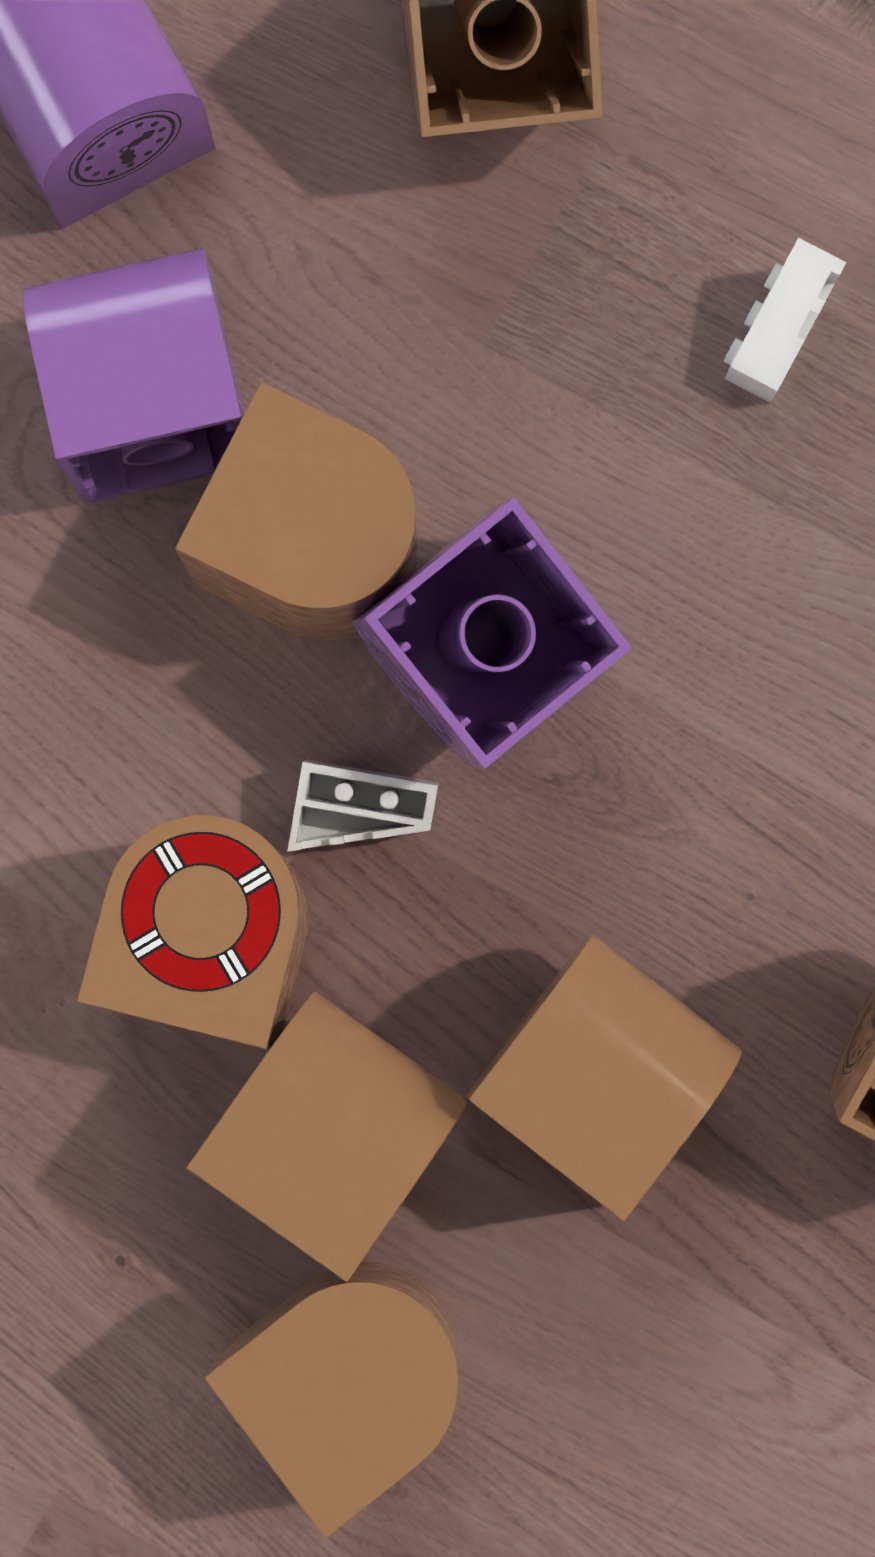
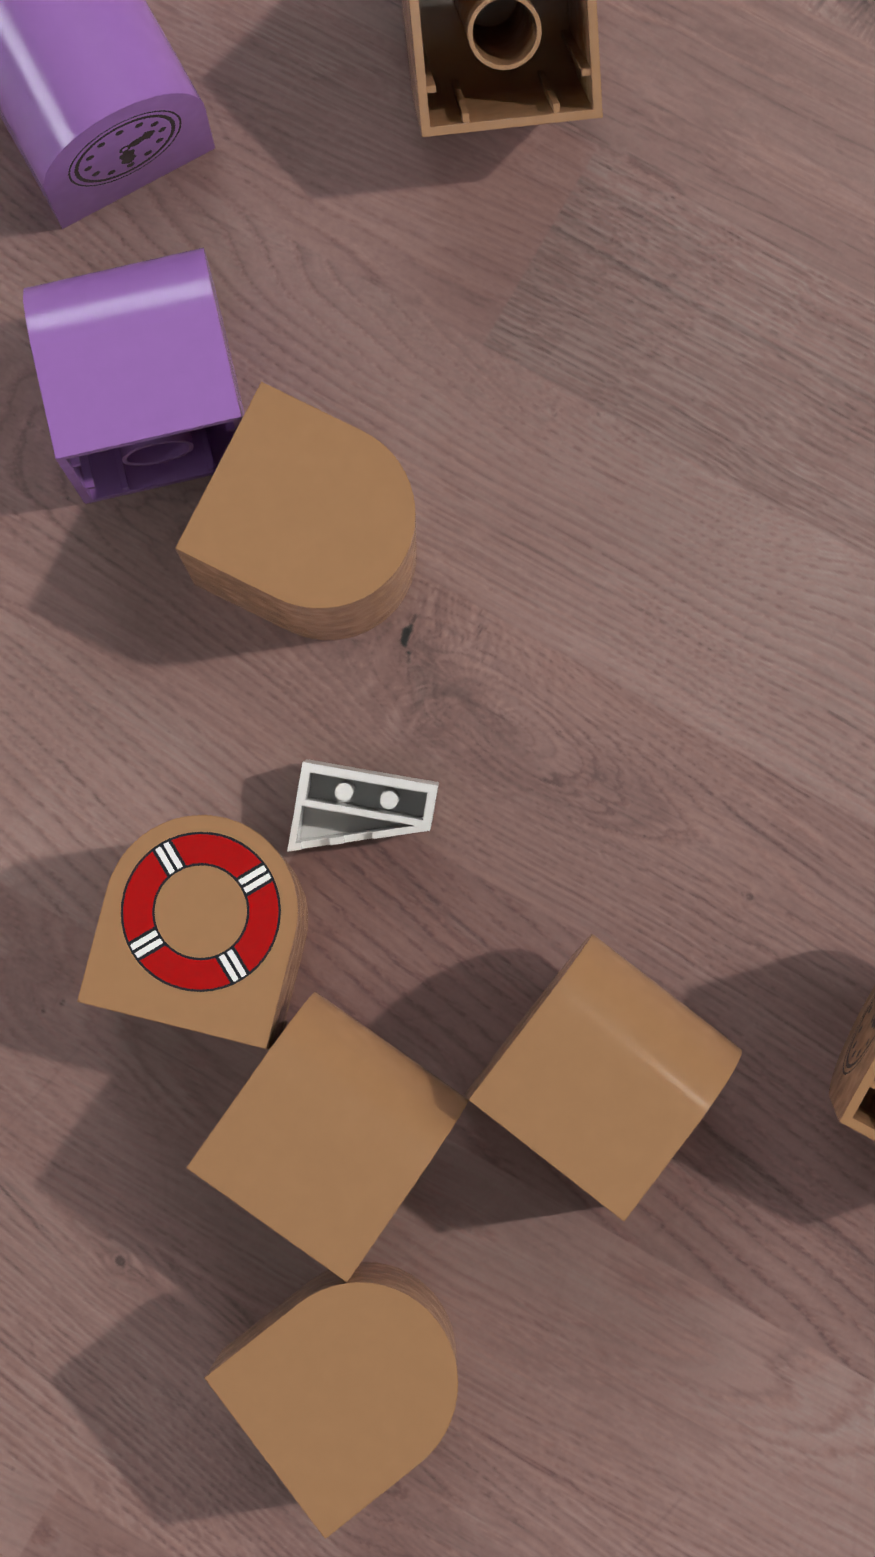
medium lavender brick [353,497,632,769] -> none
white wedge [723,237,846,403] -> none

